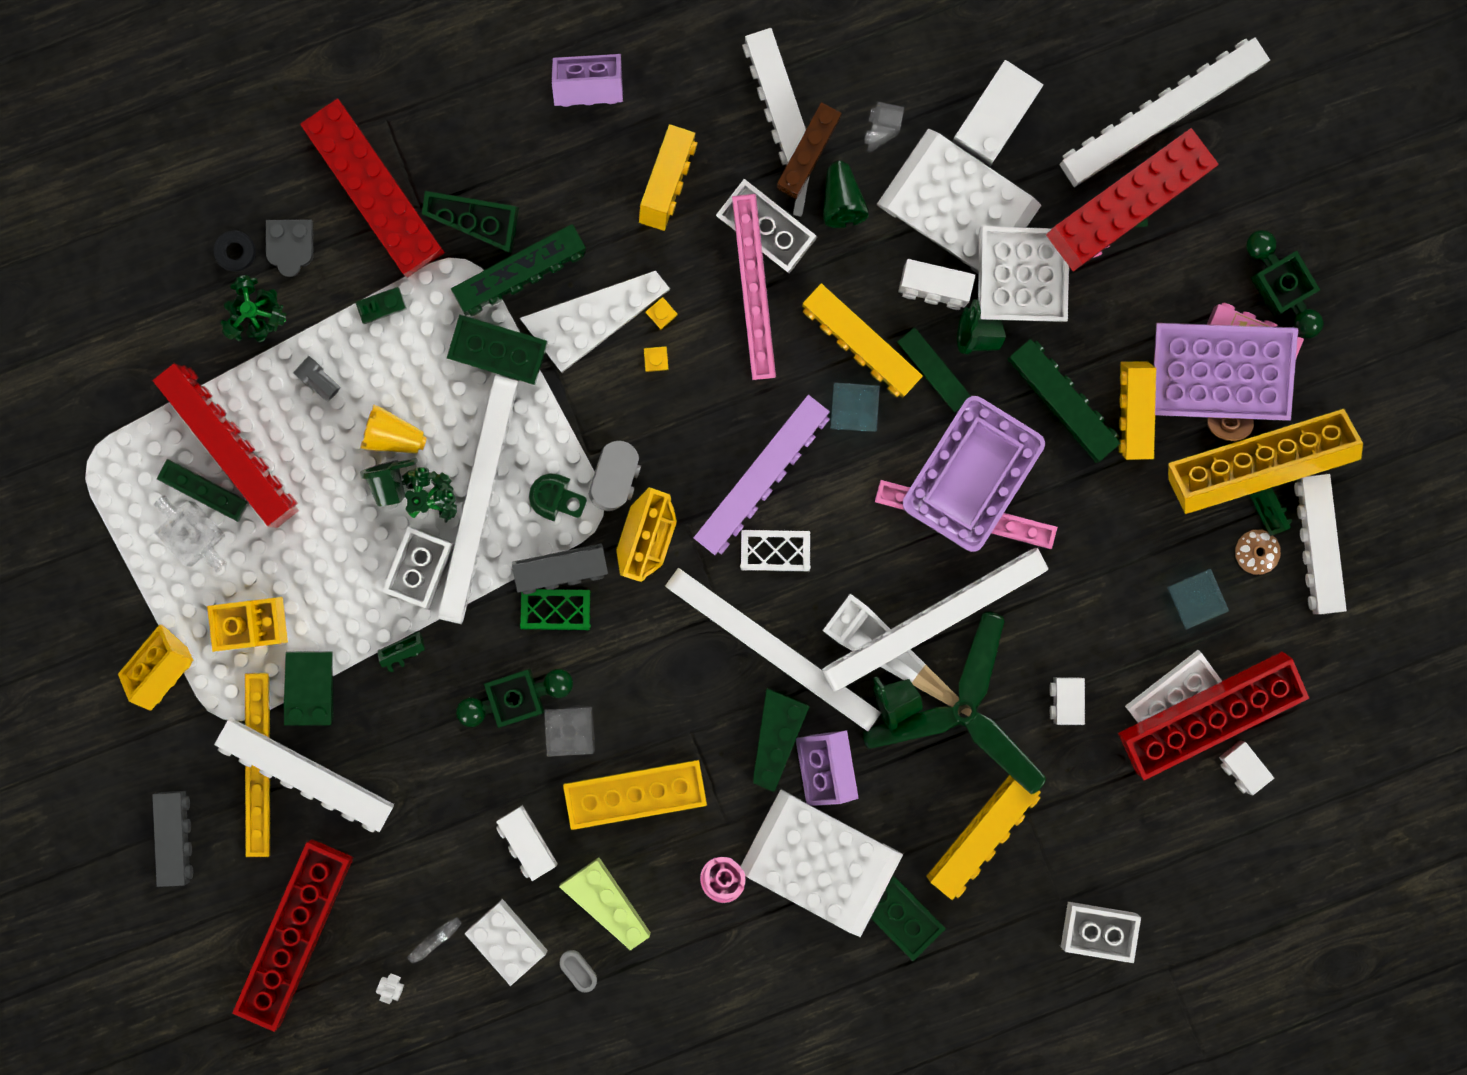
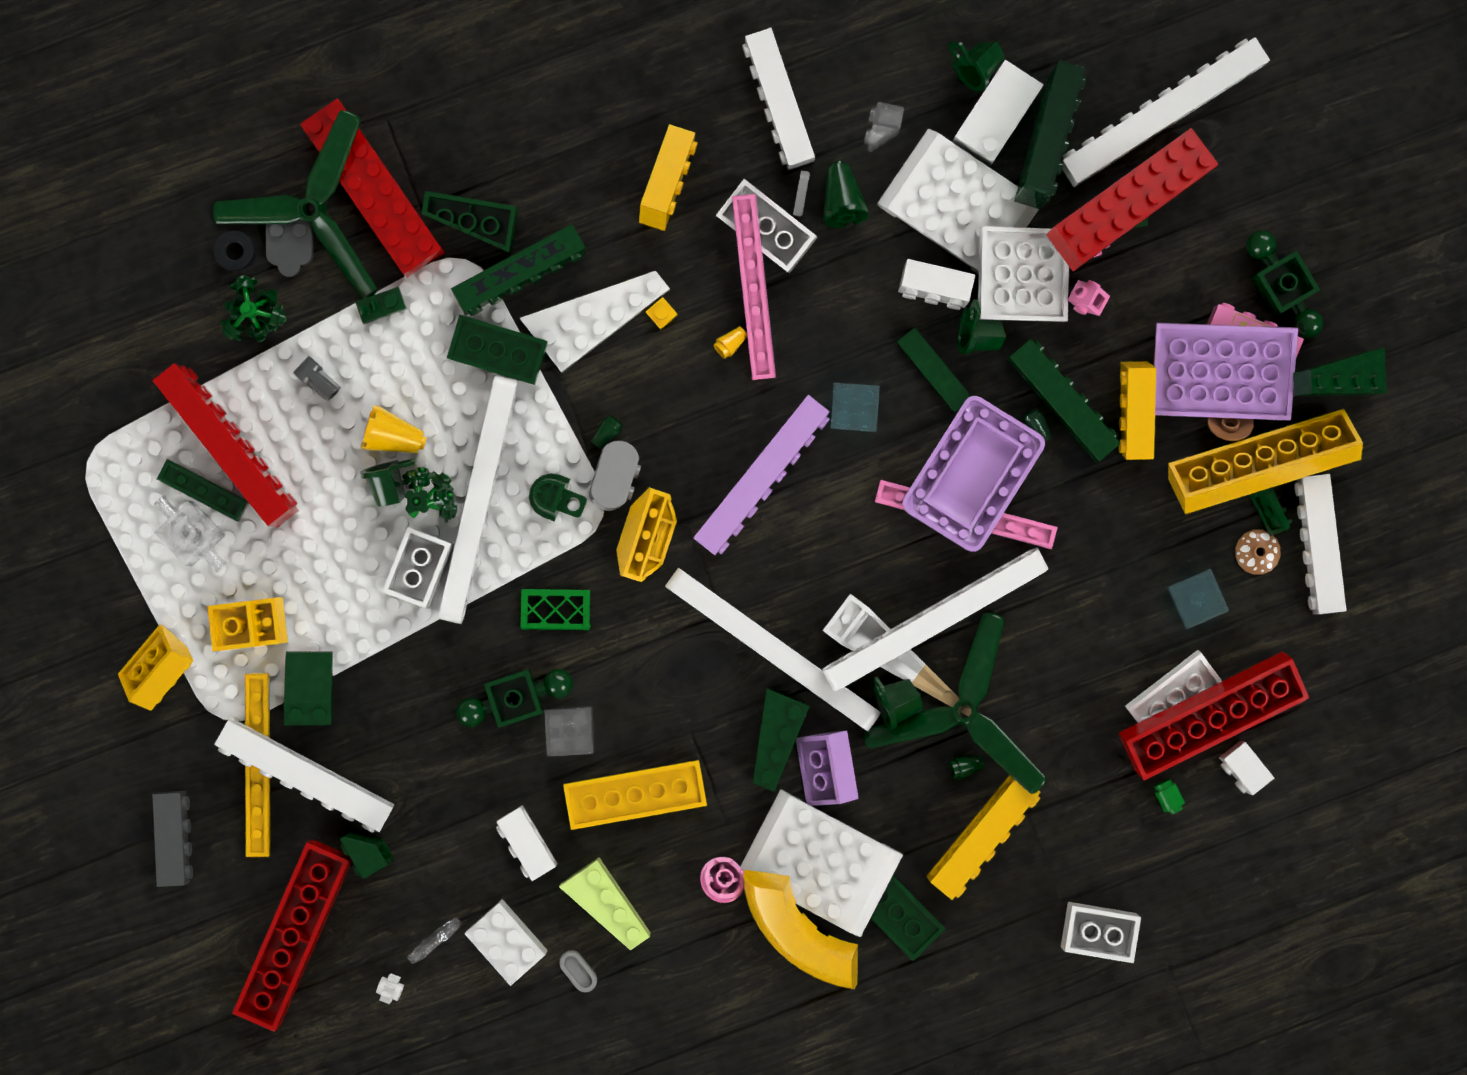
dark green plate [377,632,425,672] -> none
dark grey brick [512,544,608,594] -> none
lavender slope [552,54,623,107] -> none
yellow plate [644,347,669,372] -> none
white window [740,530,811,571] -> none
reddish brown brick [777,102,842,199] -> none
yellow brick [802,283,923,398] -> none
white brick [1050,677,1085,725] -> none
none -> dark green piece [213,110,377,299]
none -> dark green slope [340,831,395,879]
none -> dark green cone [591,414,624,449]
none -> yellow cone [713,326,748,359]
none -> yellow brick [743,870,858,989]
none -> dark green container [948,41,1005,92]
none -> dark green cone [949,755,985,780]
none -> clear green brick [1014,60,1087,209]
none -> clear green cone [1021,408,1052,442]
none -> bright pink brick [1068,280,1110,316]
none -> green brick [1154,778,1185,814]
none -> dark green wedge [1293,347,1387,396]

